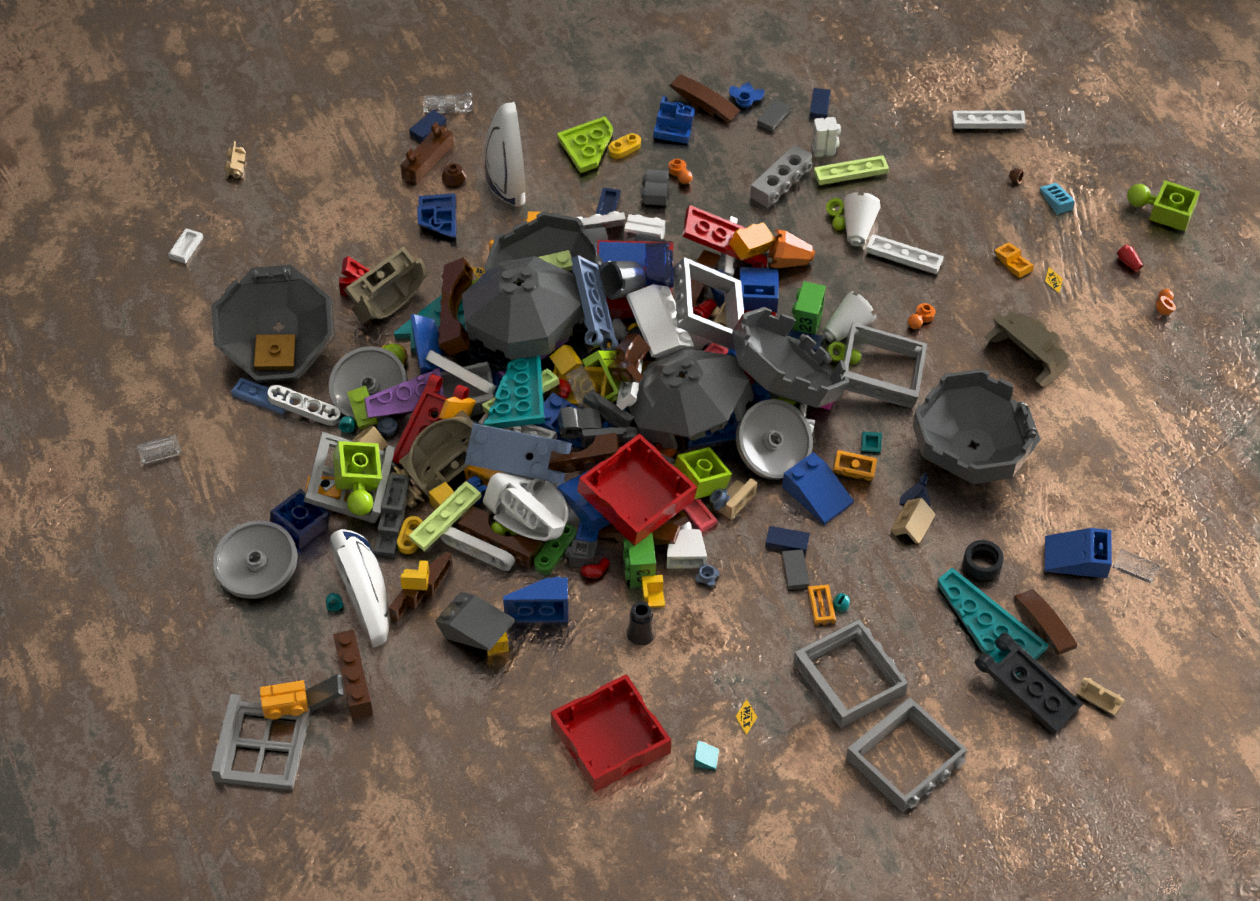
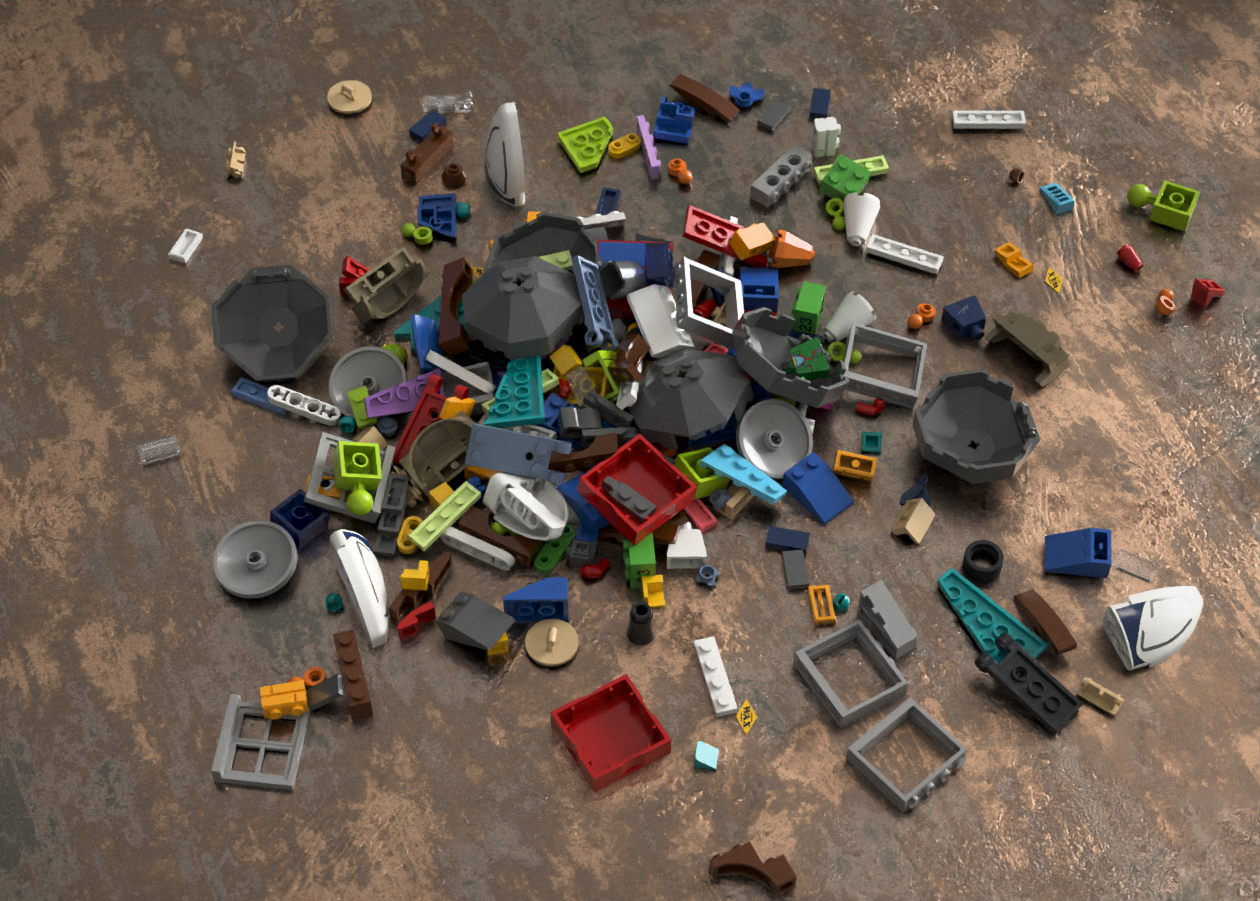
pearl gold plate [254,334,296,370] -> none
white brick [624,214,665,241] -> none
dark grey brick [641,169,669,206] -> none
none -> orange plate [287,667,327,688]
none -> tan shield [327,80,372,114]
none -> red slope [397,601,436,641]
none -> lime plate [401,223,433,245]
none -> teal hinge [455,202,471,218]
none -> tan shield [525,619,579,666]
none -> dark grey hinge [602,476,656,523]
none -> lavender plate [637,115,661,179]
none -> white plate [693,636,737,717]
none -> medium azure wing [699,444,787,505]
none -> reddish brown arch [709,841,797,896]
none -> green torso [781,337,830,380]
none -> bright green brick [819,153,872,202]
none -> red arm [855,398,885,416]
none -> light grey wedge [857,580,918,660]
none -> dark blue torso [941,295,986,341]
none -> white panel [1103,586,1203,671]
none -> red slope [1191,279,1226,308]

